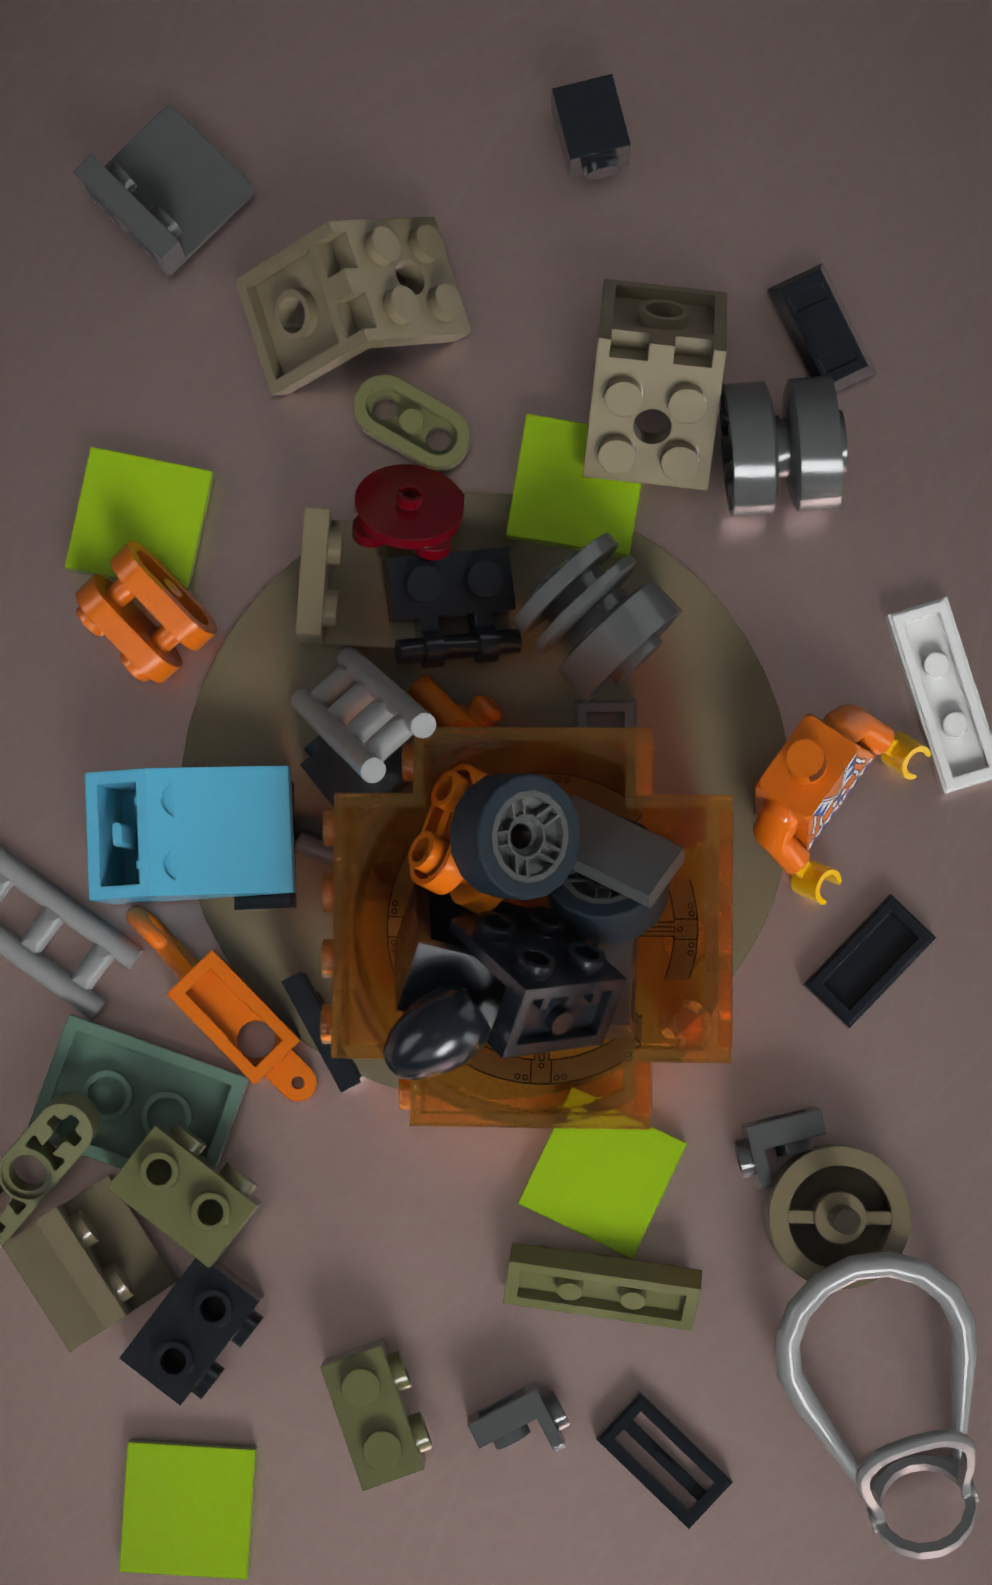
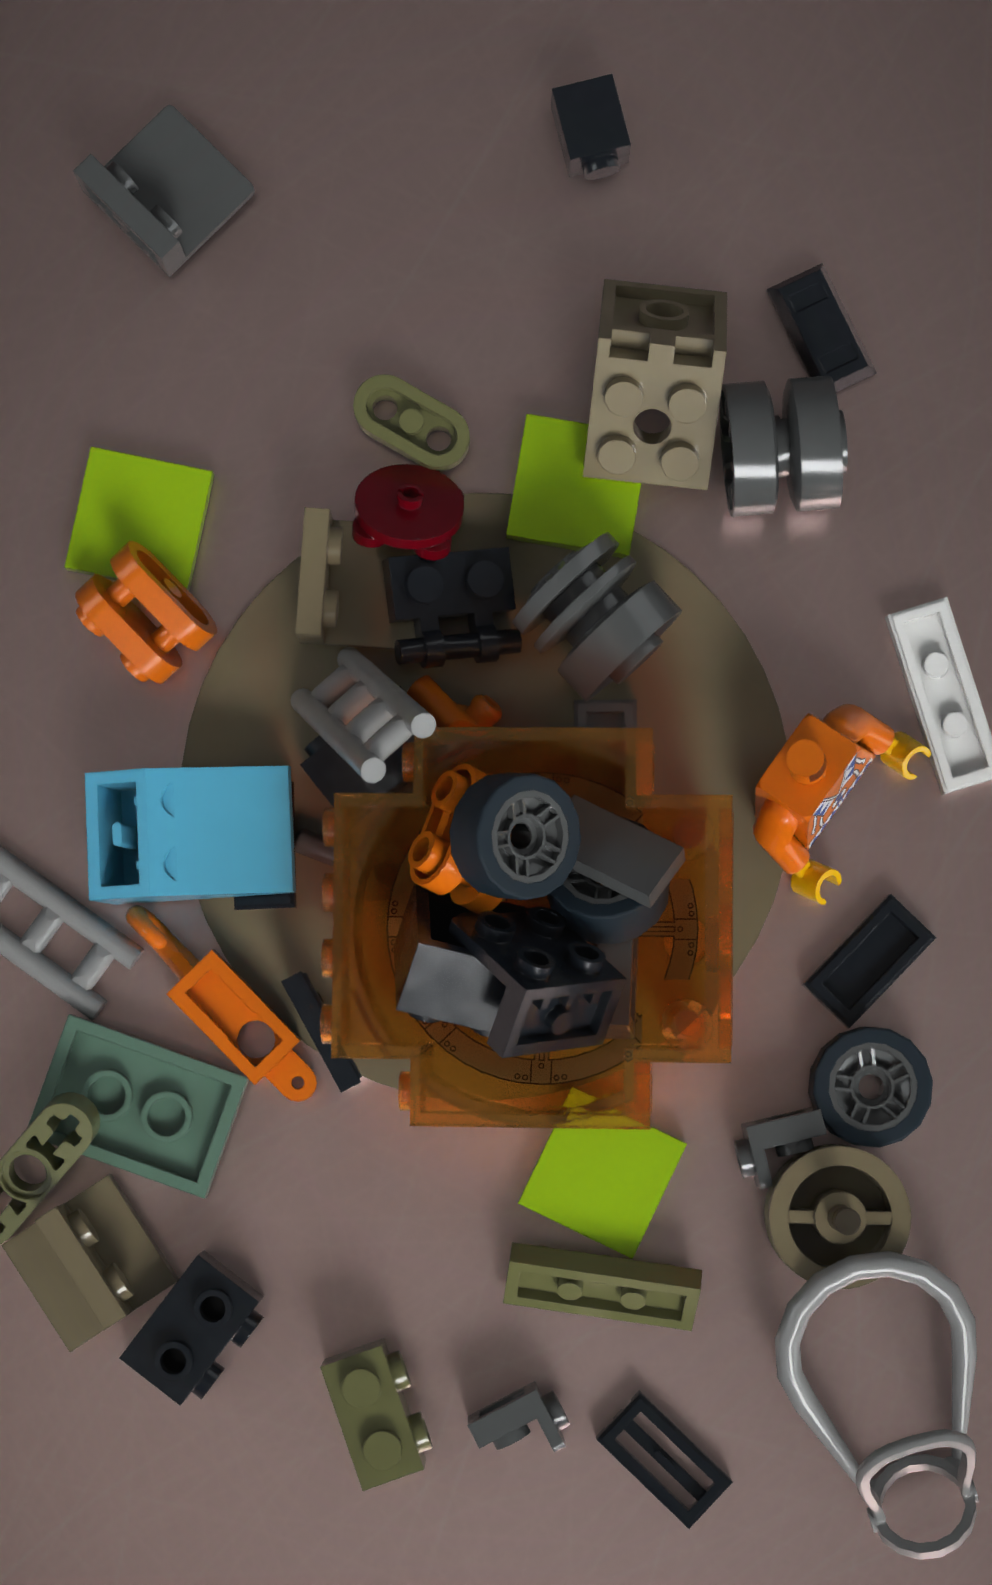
olive brick [107,1123,262,1268] -> none
lime tile [119,1439,257,1580] -> none
dark tan bracket [235,217,472,396] -> none
black animal [383,986,491,1080] -> none
none -> wheel [808,1027,933,1148]

